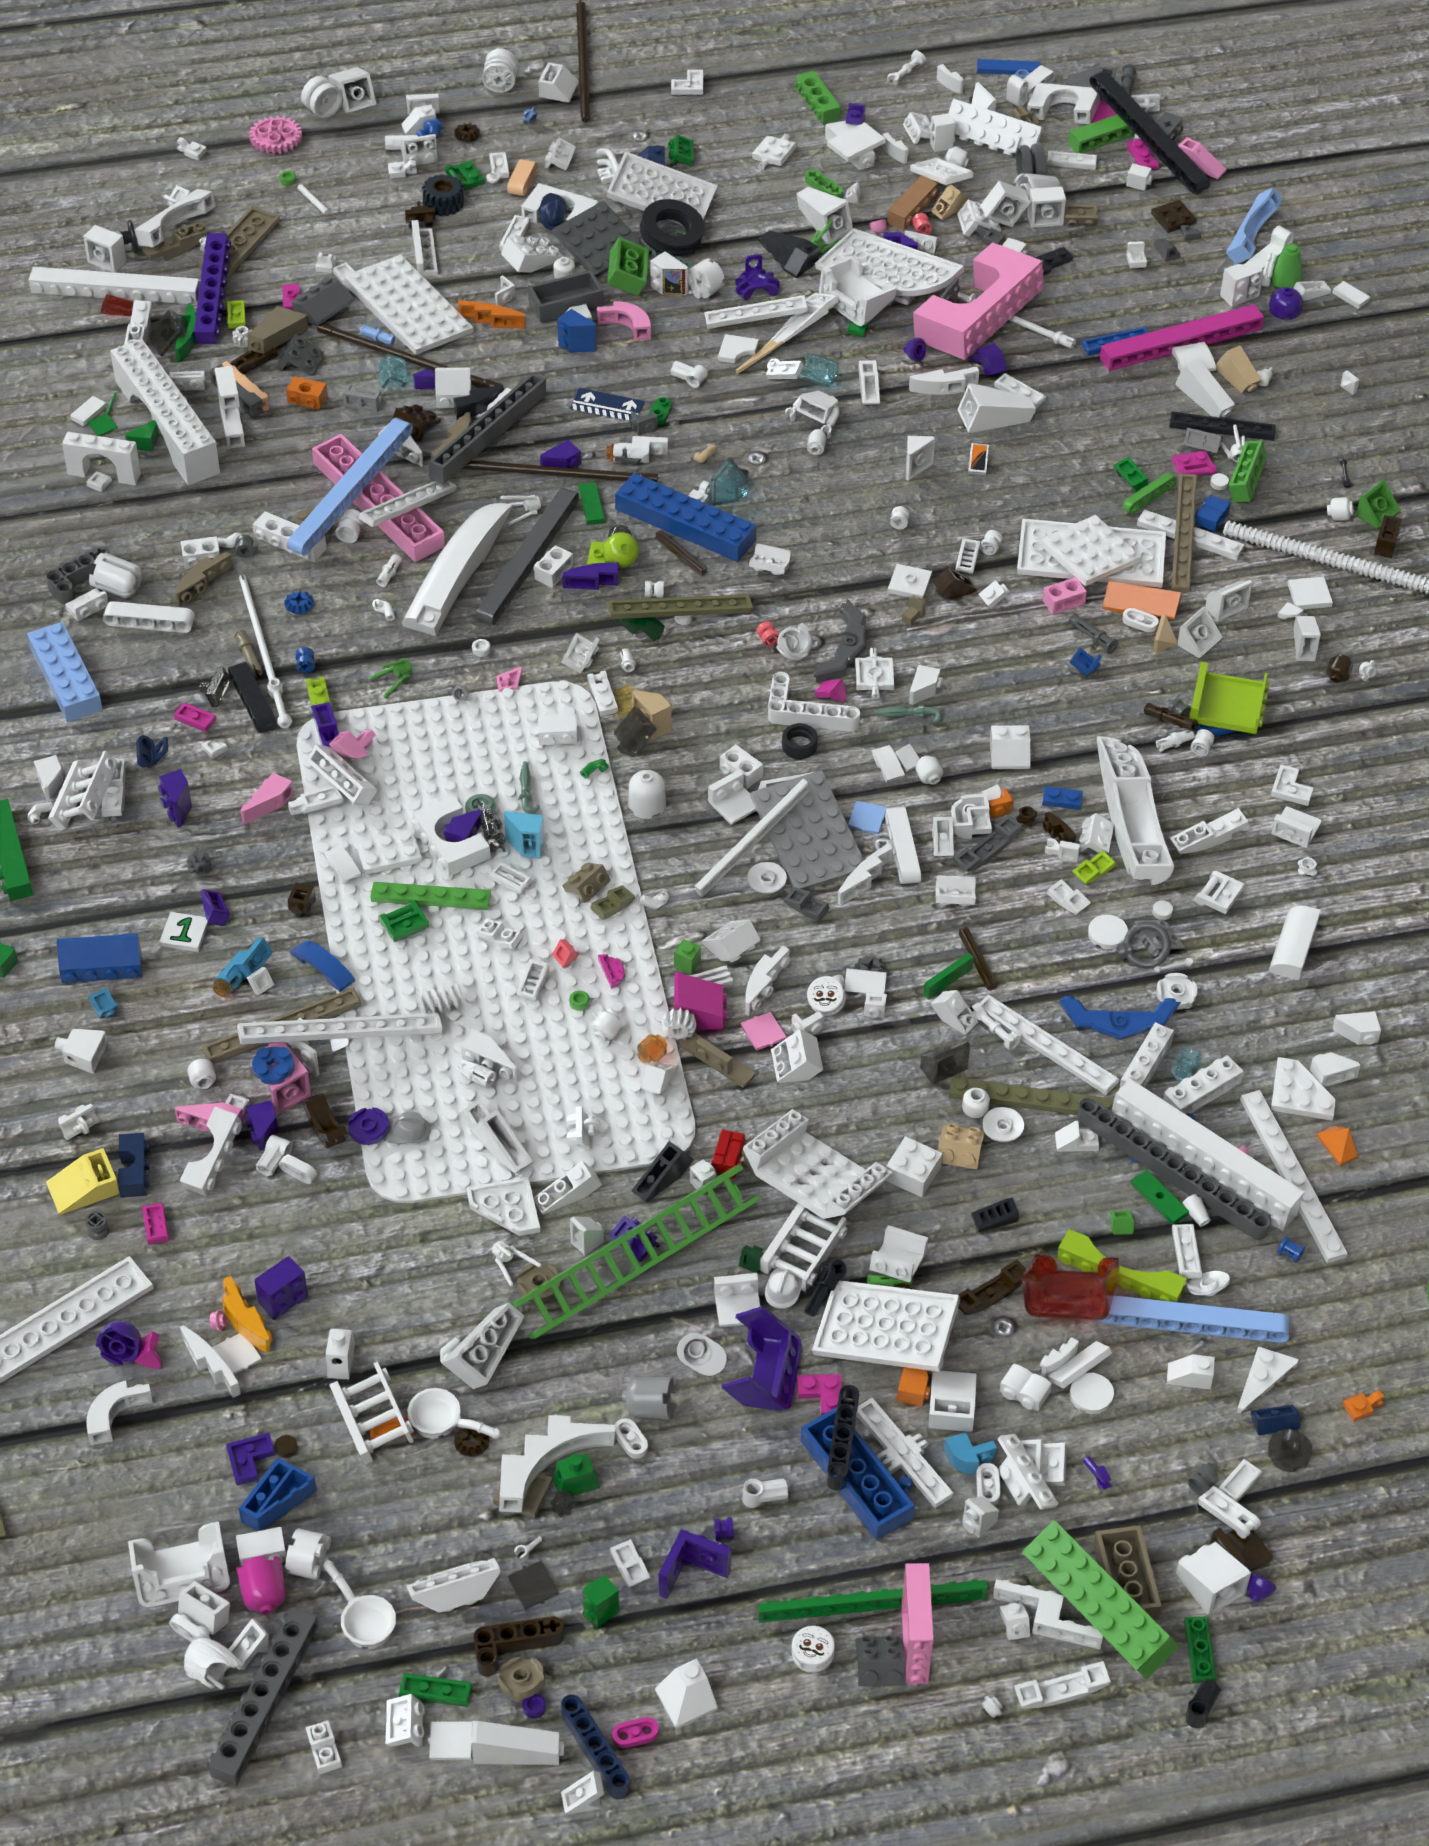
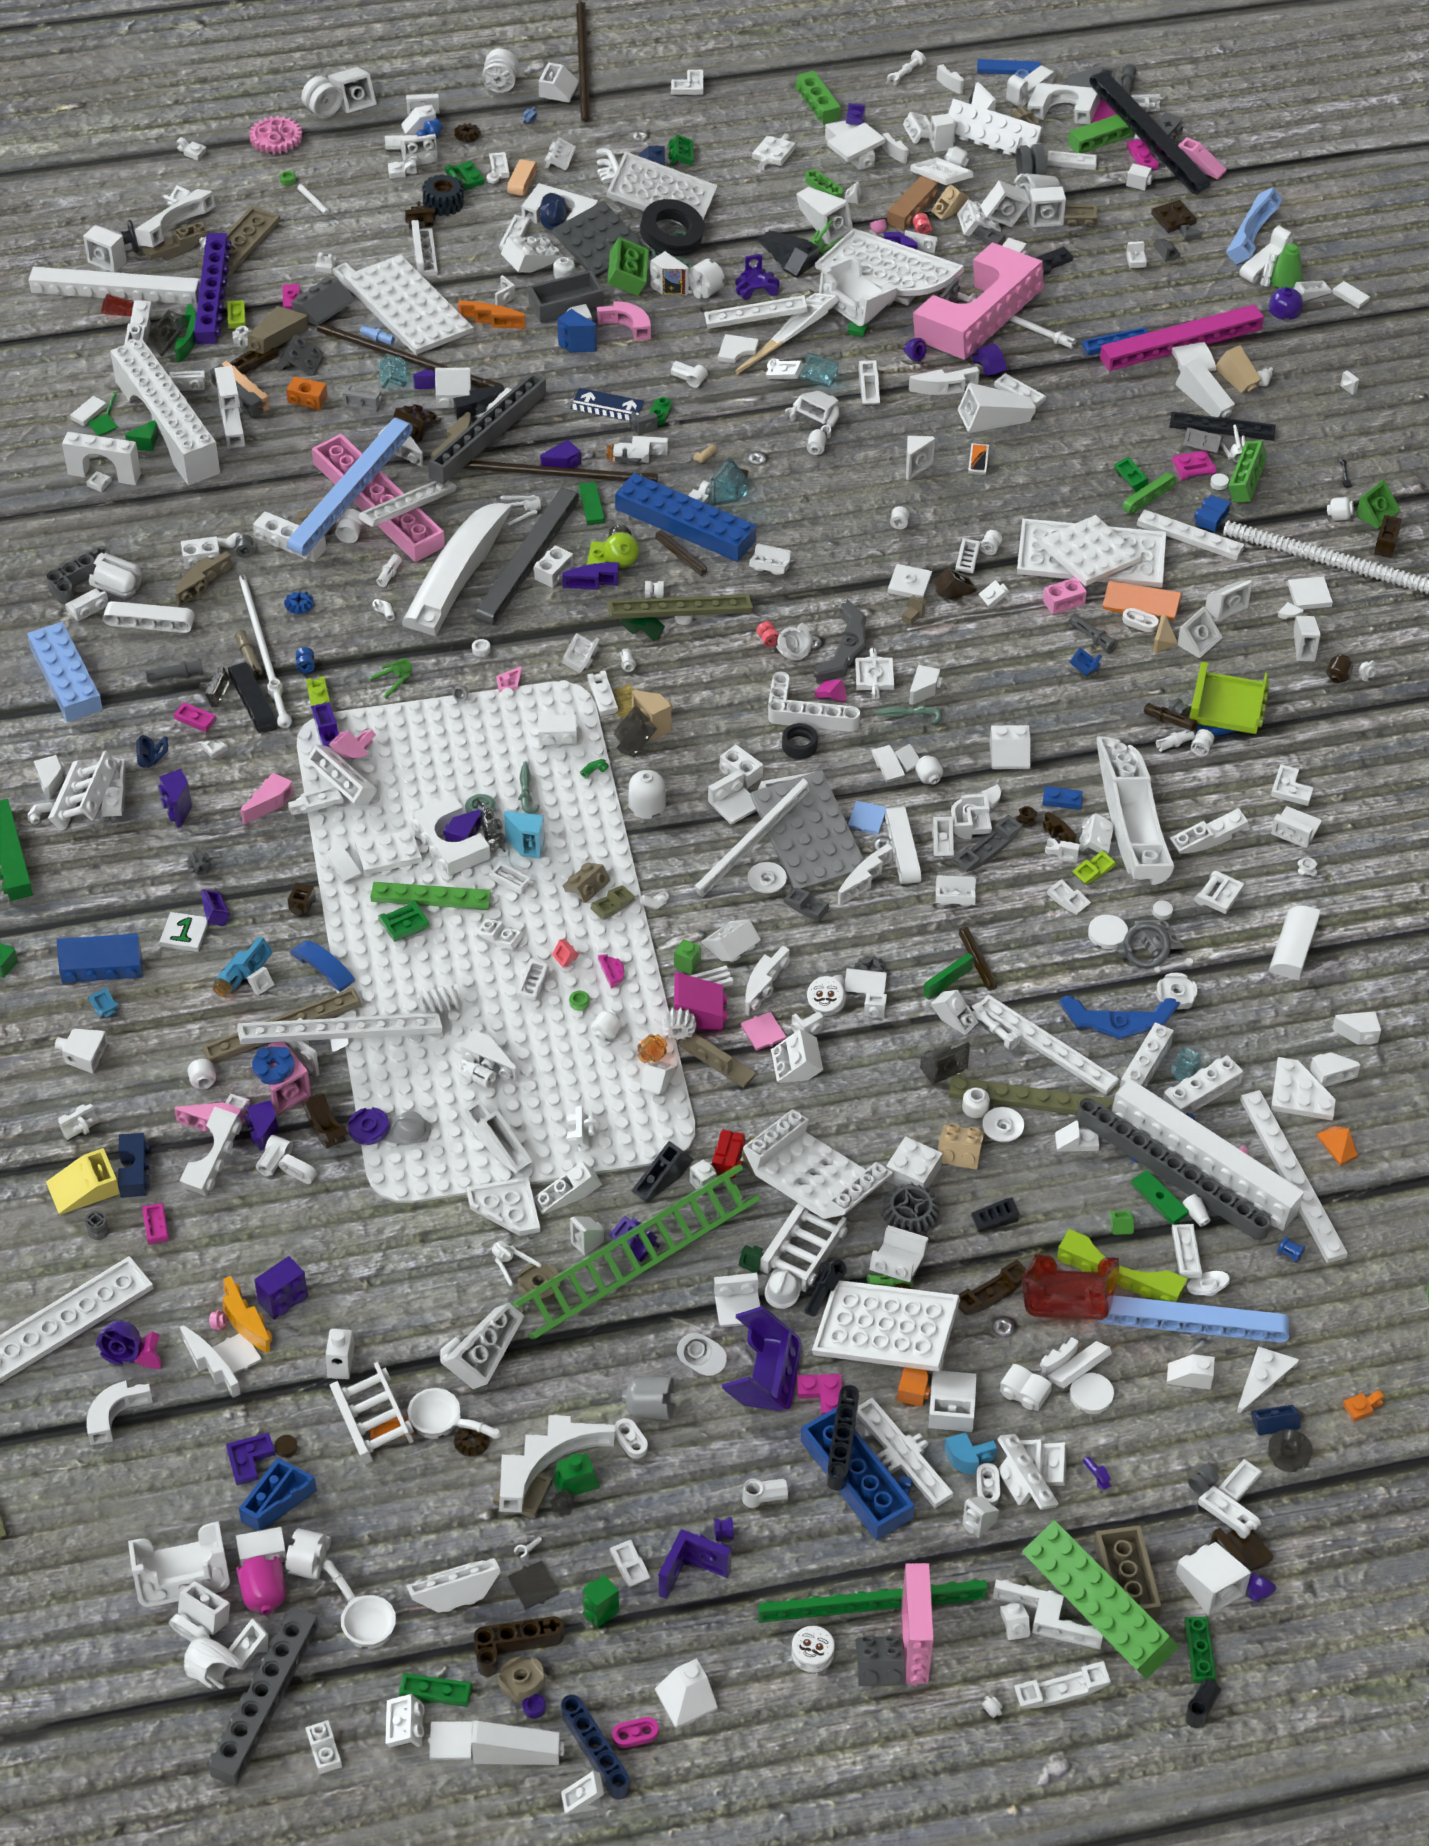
orange bracket [988,788,1014,819] -> none
dark tan tile [1171,474,1197,593] -> none
white slope [1220,264,1264,307] -> none
none -> dark grey pin [145,658,204,682]
none -> dark grey gear [882,1182,940,1235]

